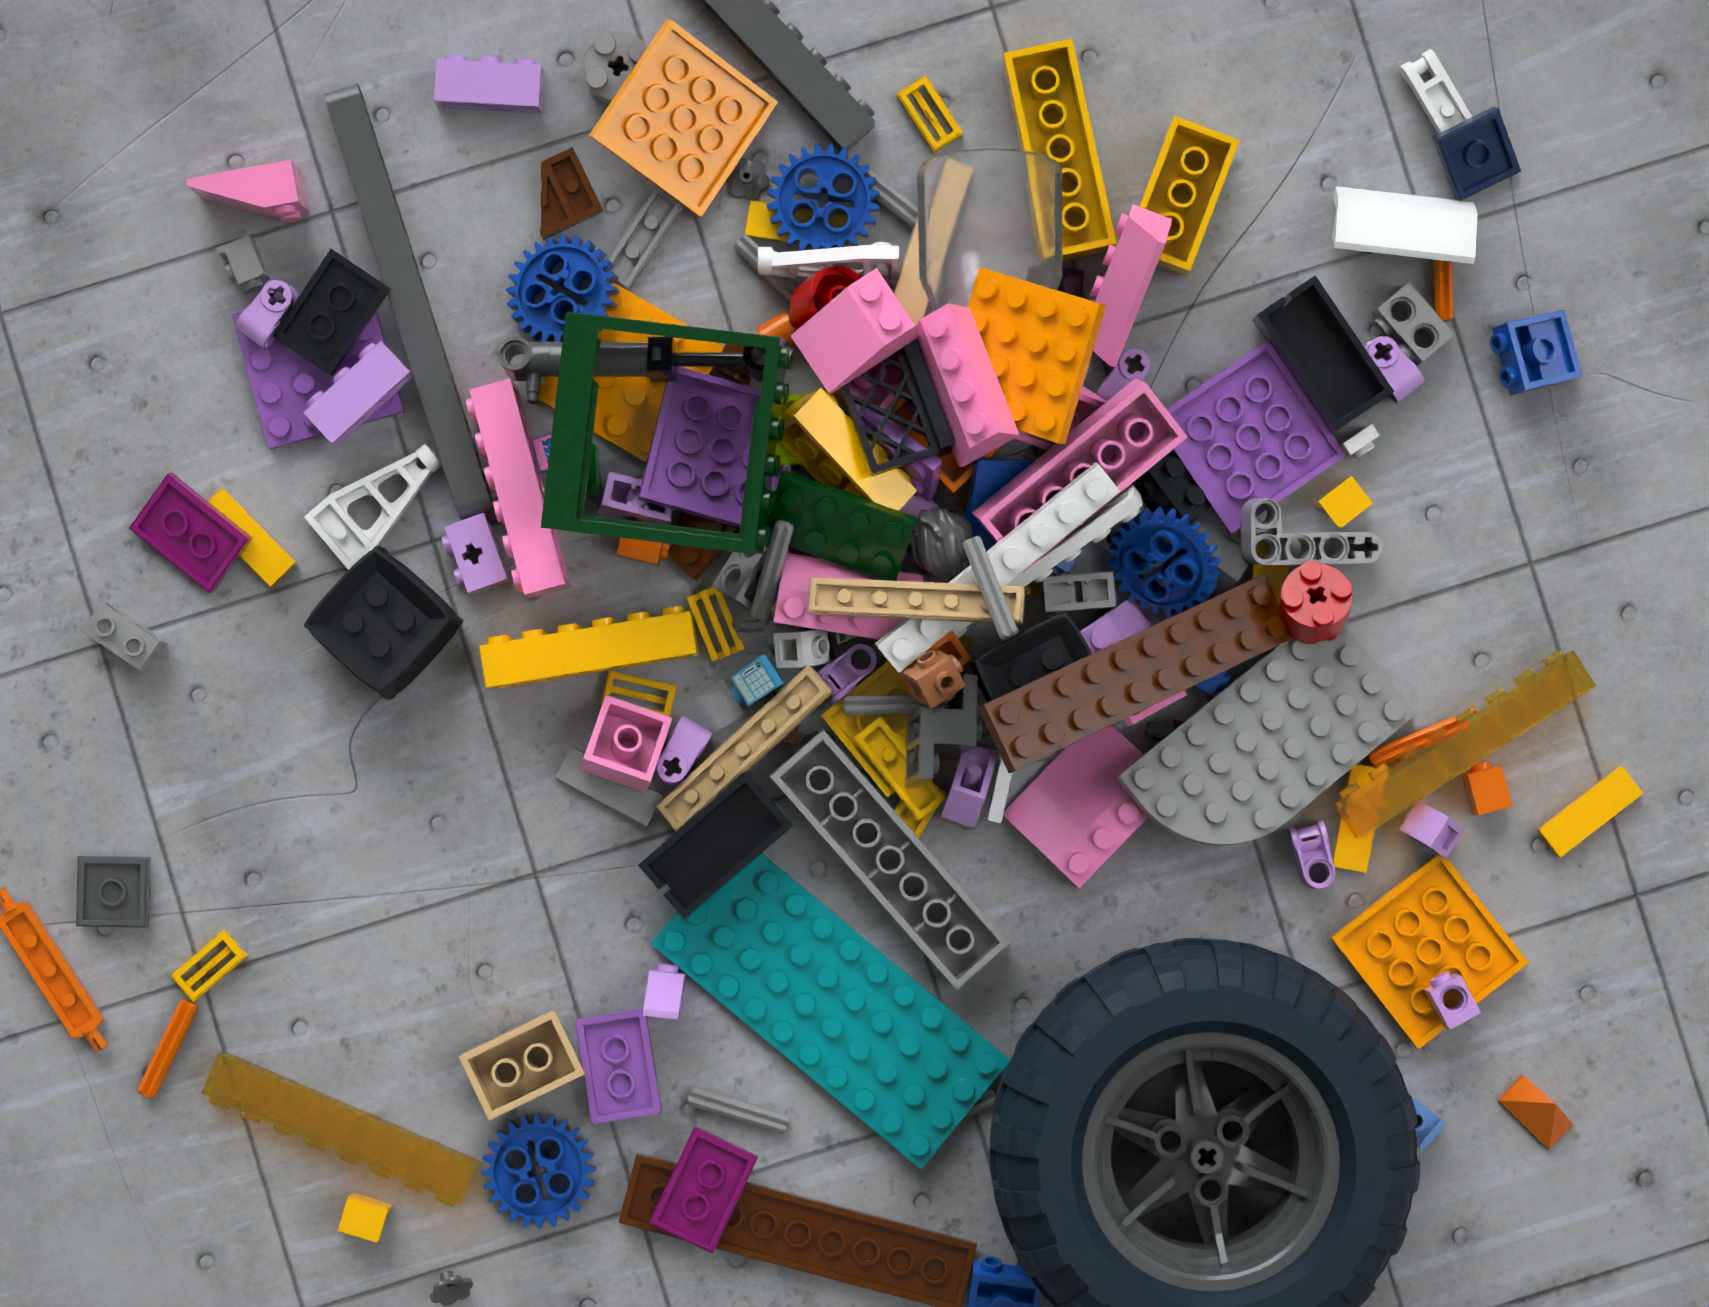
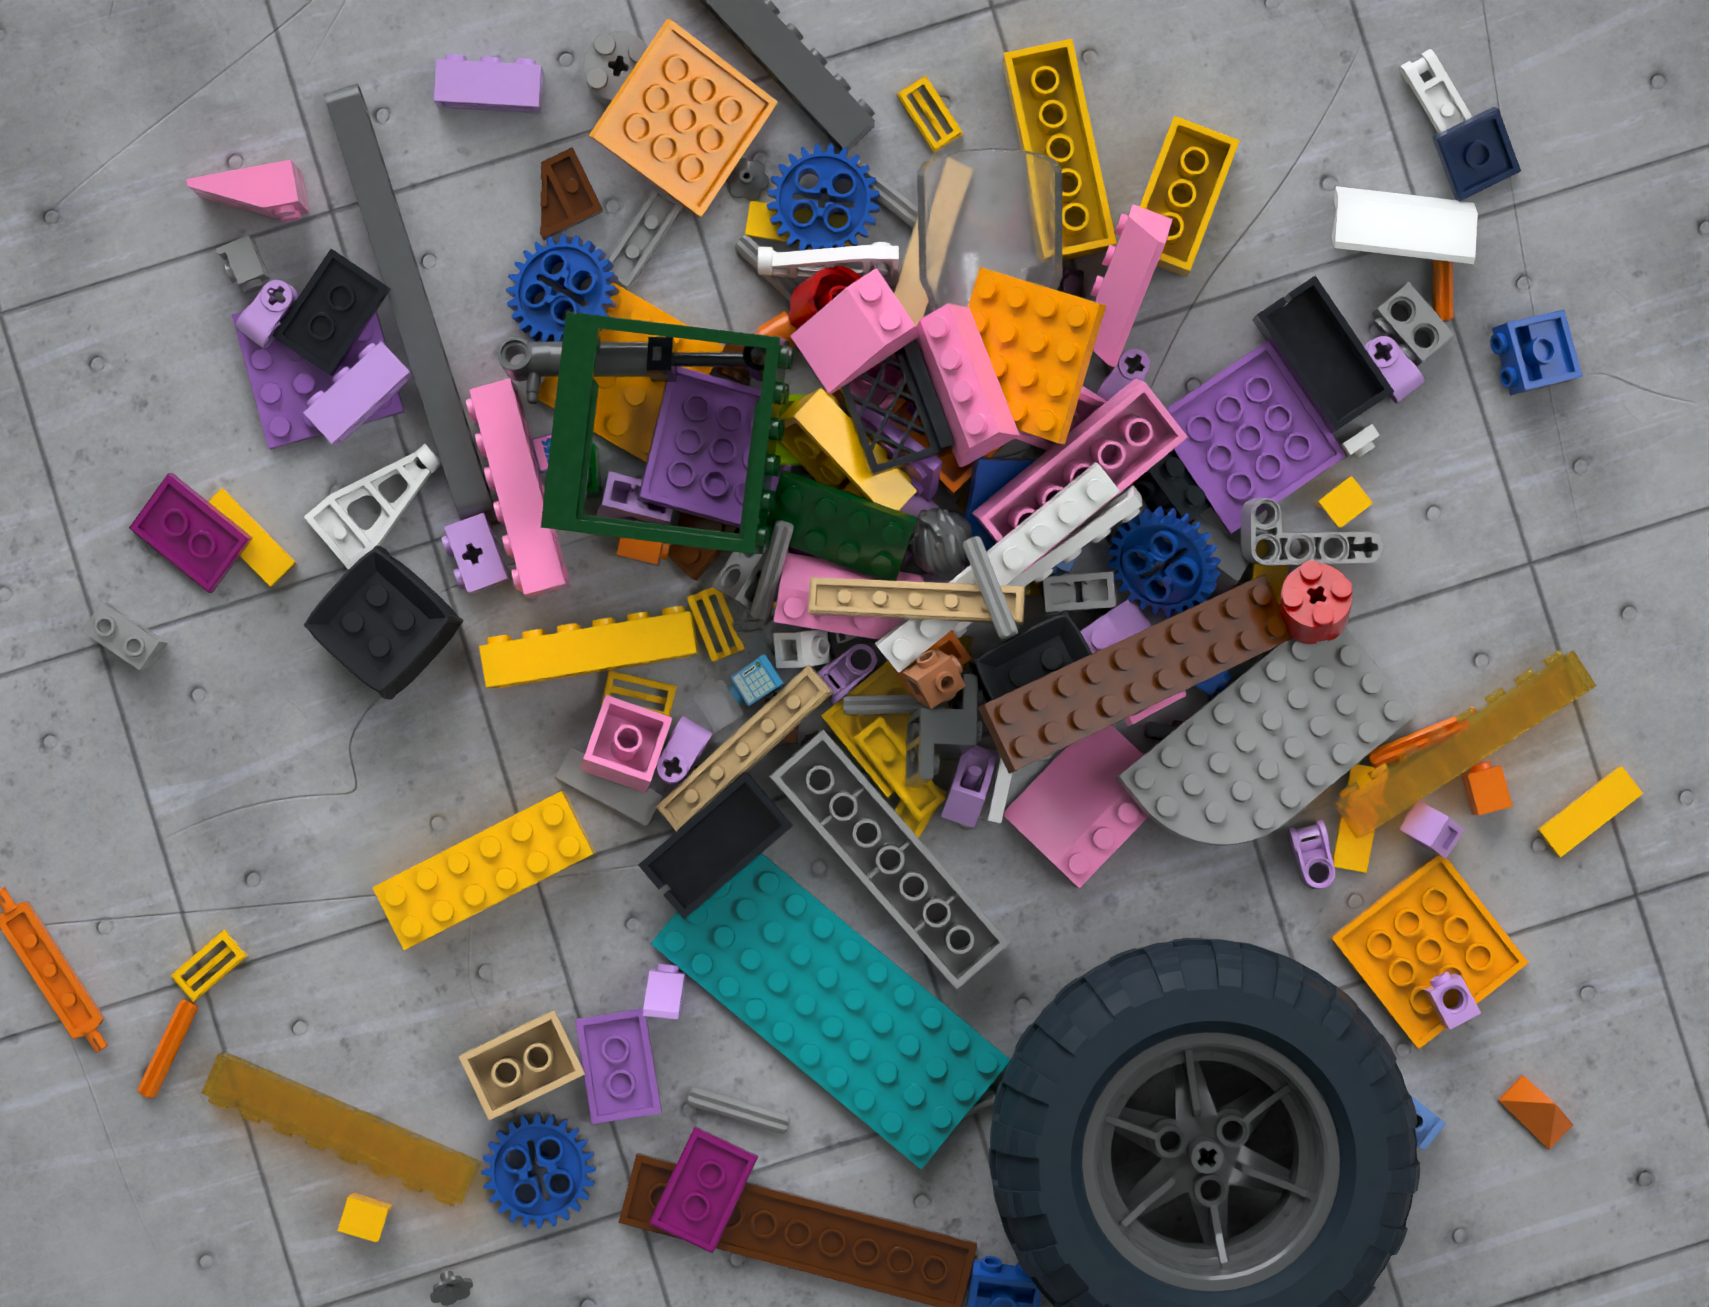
dark grey plate [76,856,151,928] -> none
none -> yellow brick [372,791,596,950]

